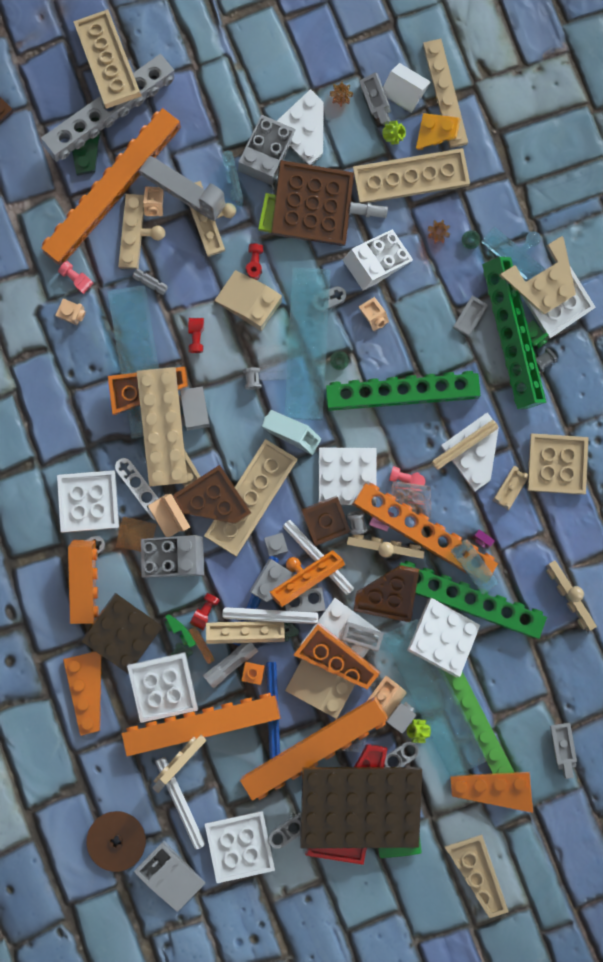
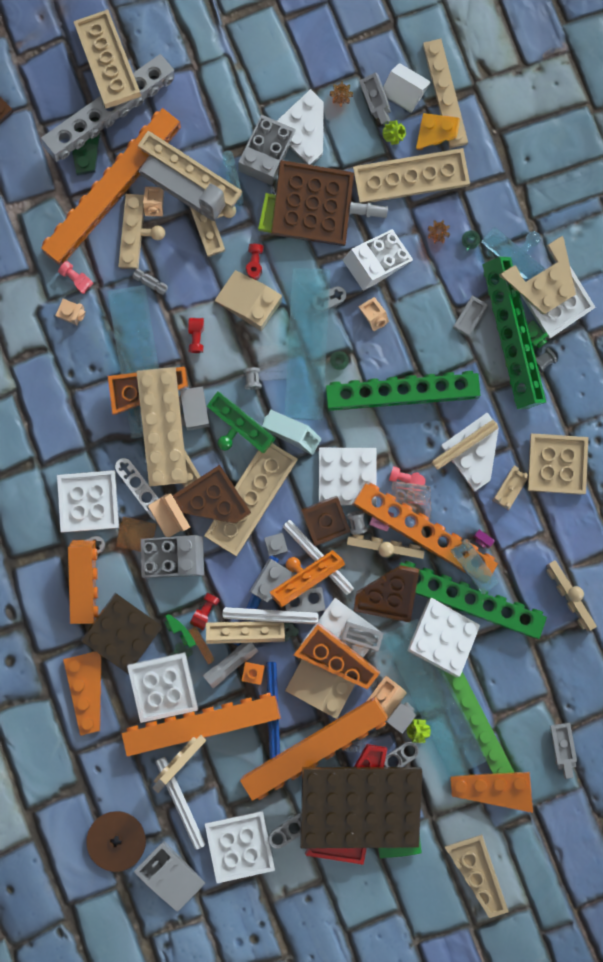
none -> tan plate [138,131,242,208]
none -> green plate [207,391,276,453]

